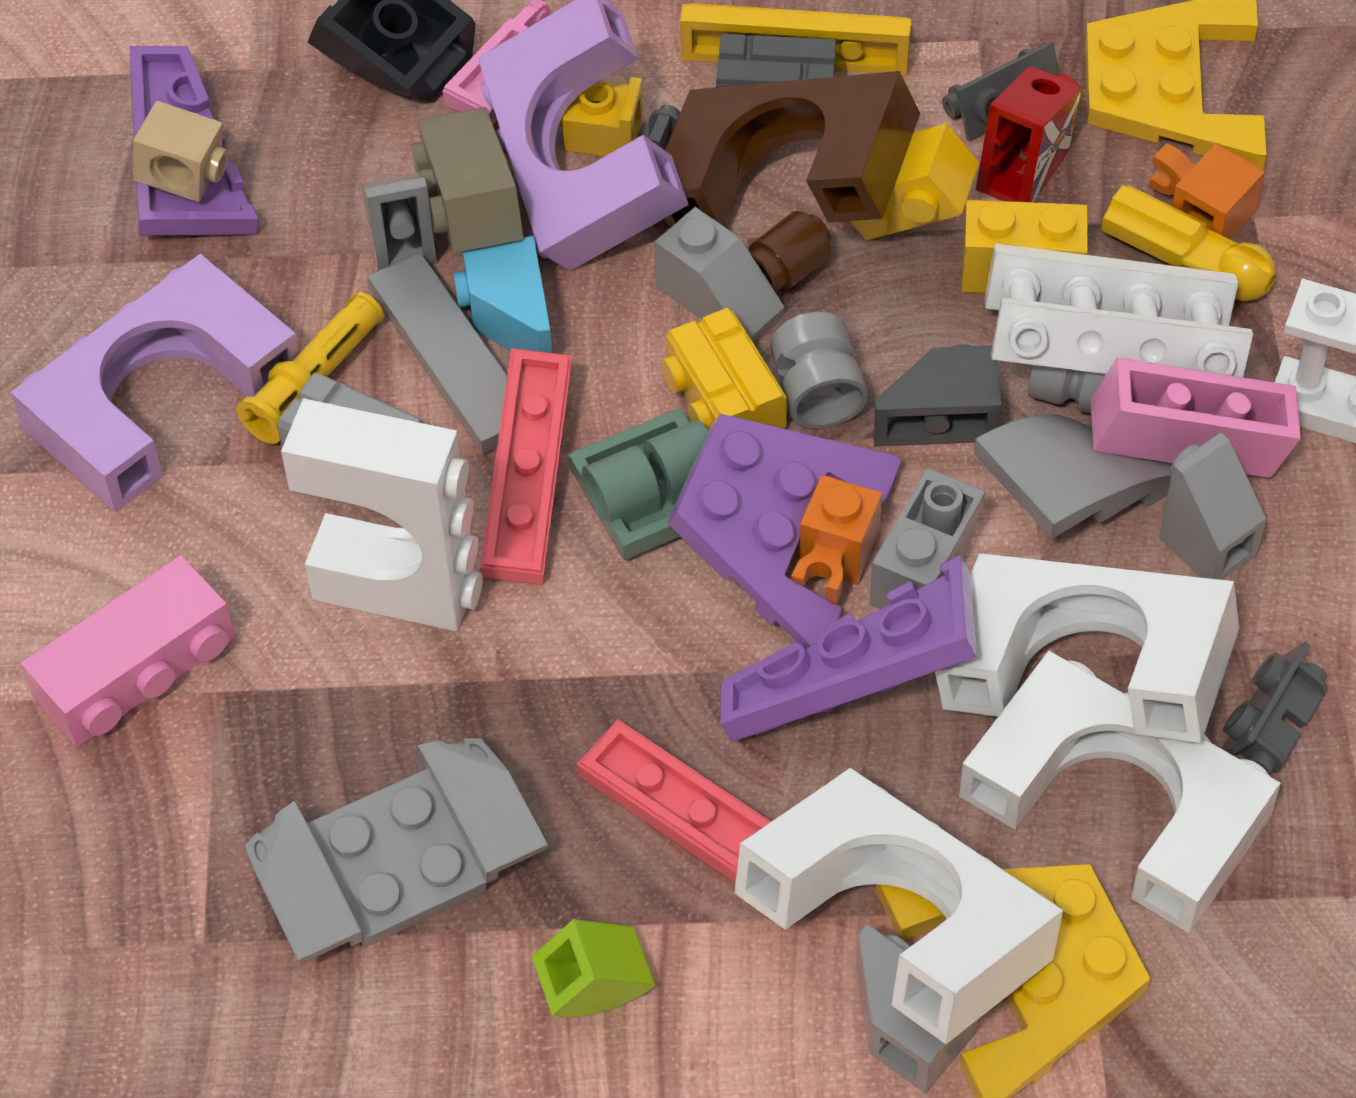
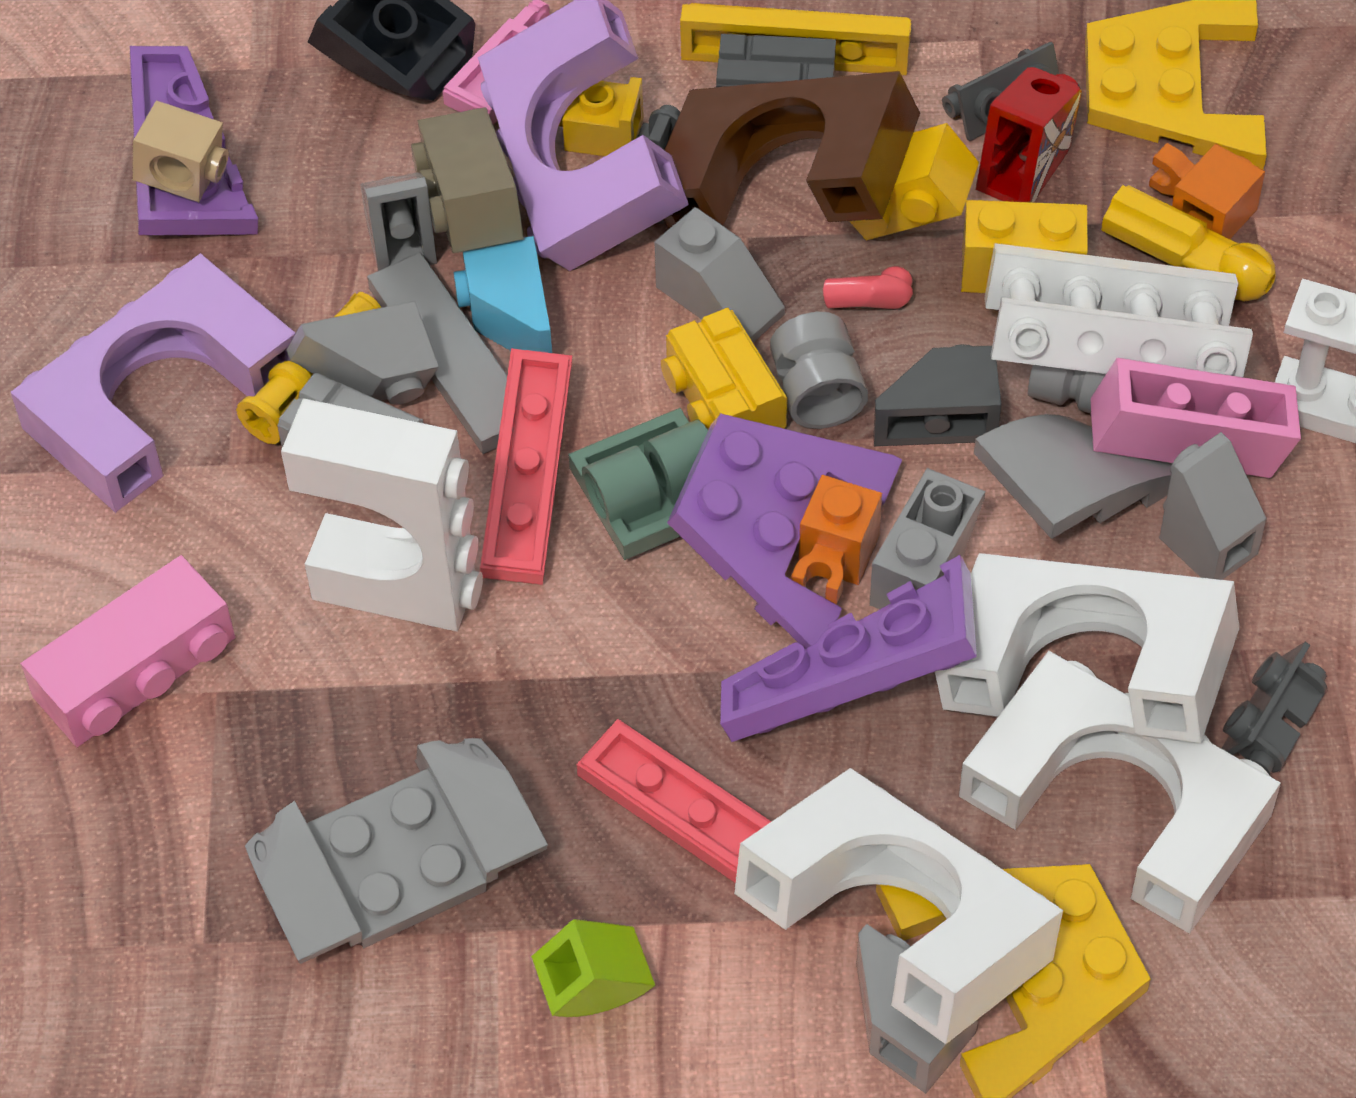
reddish brown brick [749,211,831,293] -> none
none -> light grey slope [287,301,439,405]
none -> coral arm [823,266,913,310]

